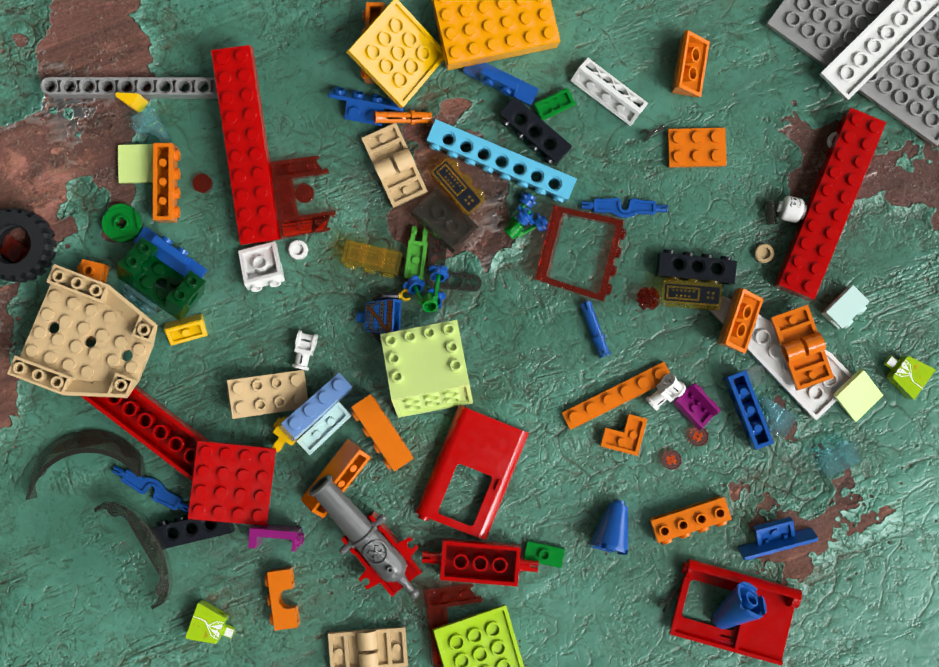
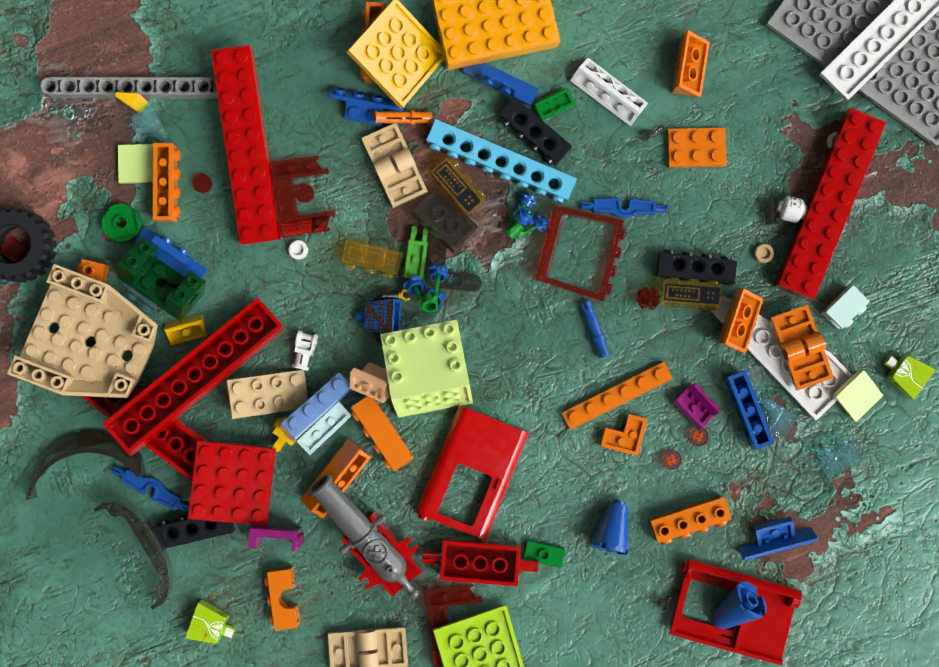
white plate [238,241,285,292] -> none
white connector [646,373,686,411] -> none
none -> red brick [103,298,284,456]
none -> light nougat bracket [350,362,390,403]

